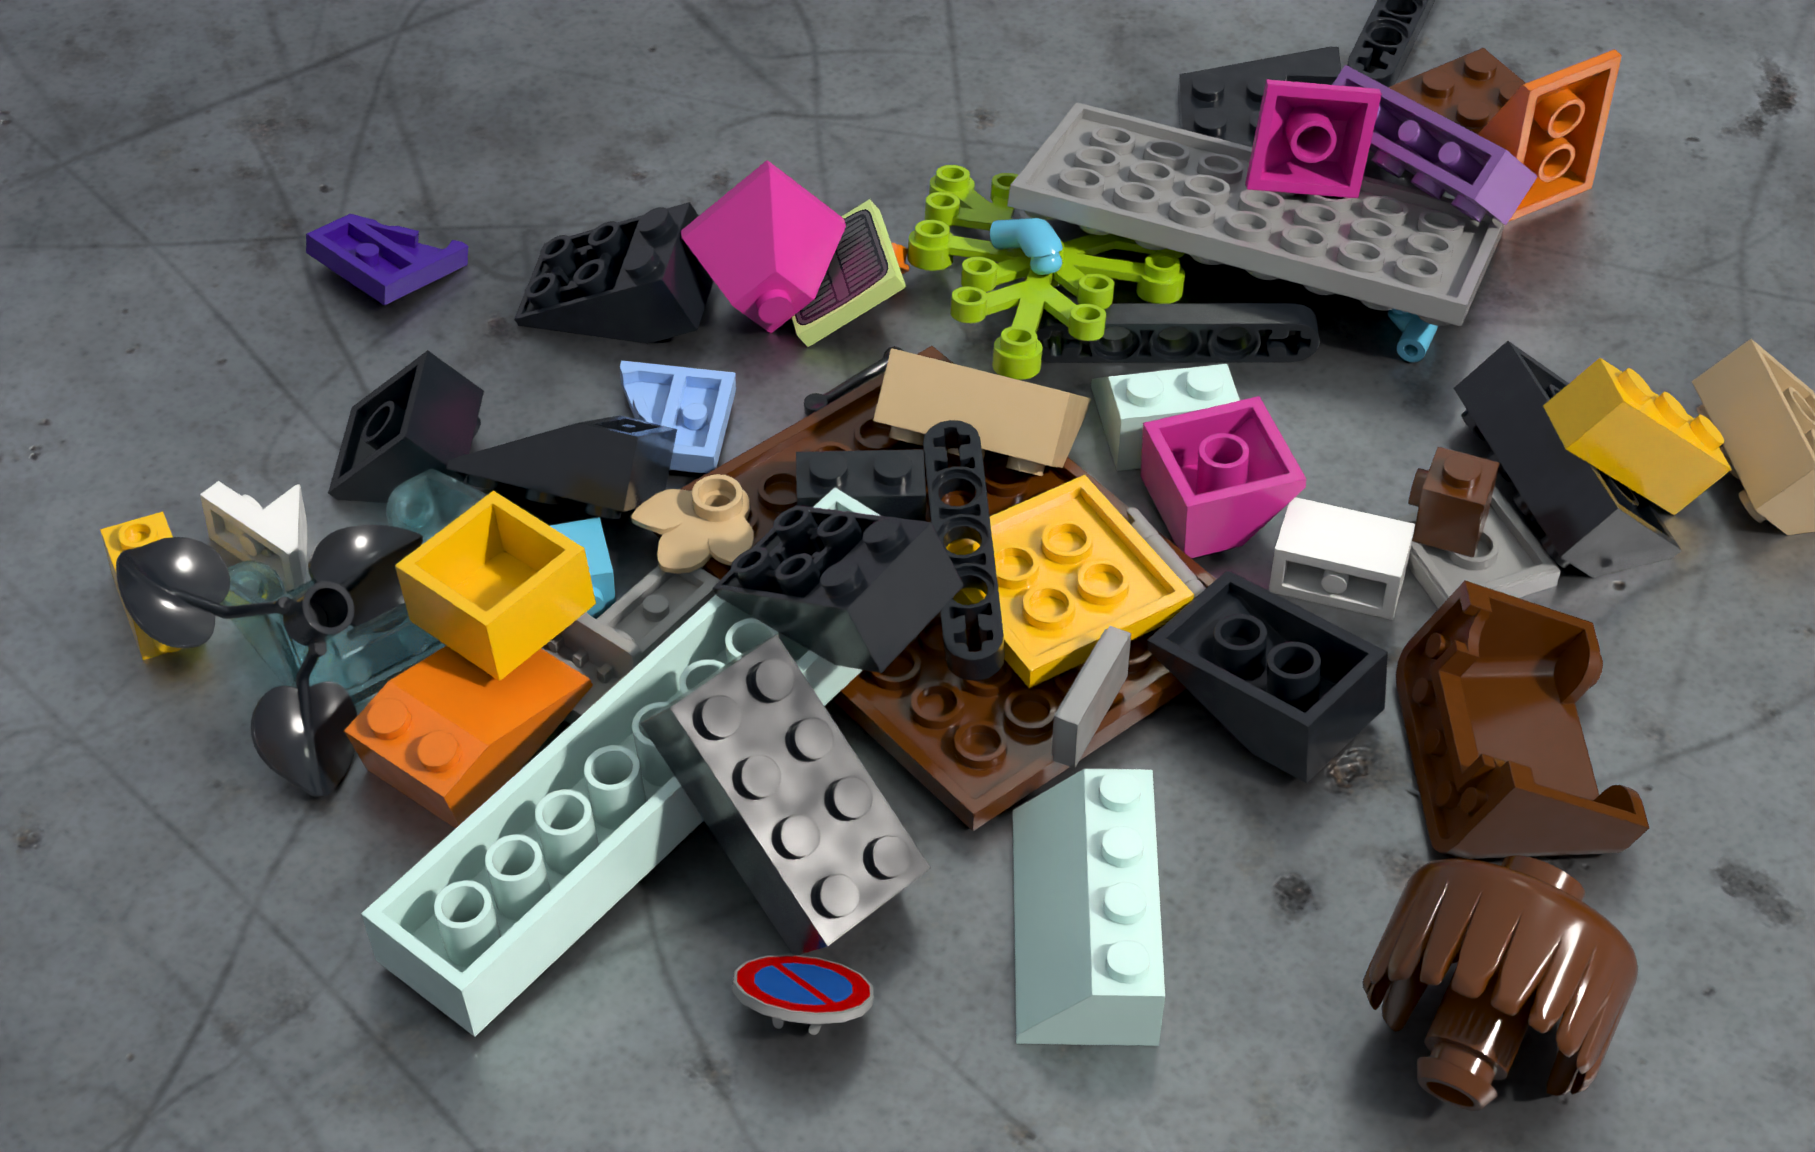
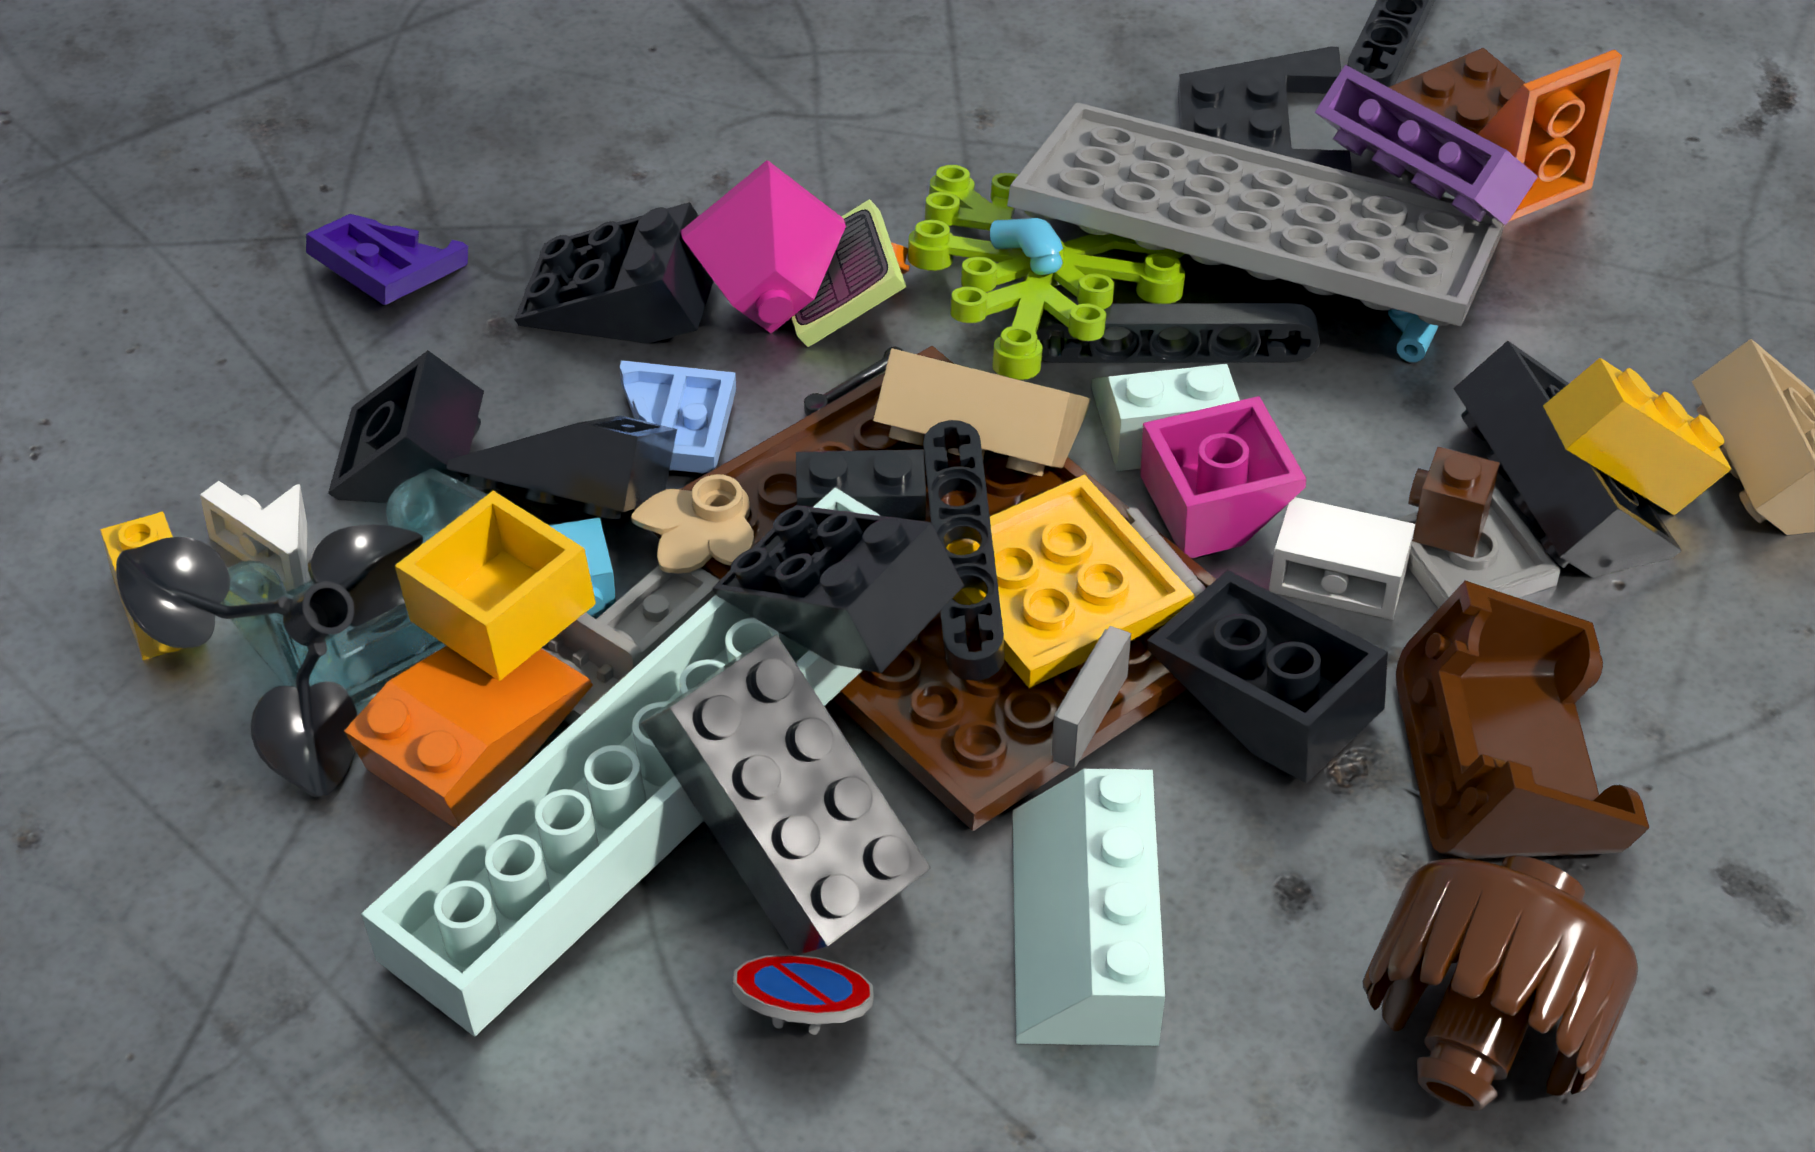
dark pink slope [1245,79,1382,198] -> none

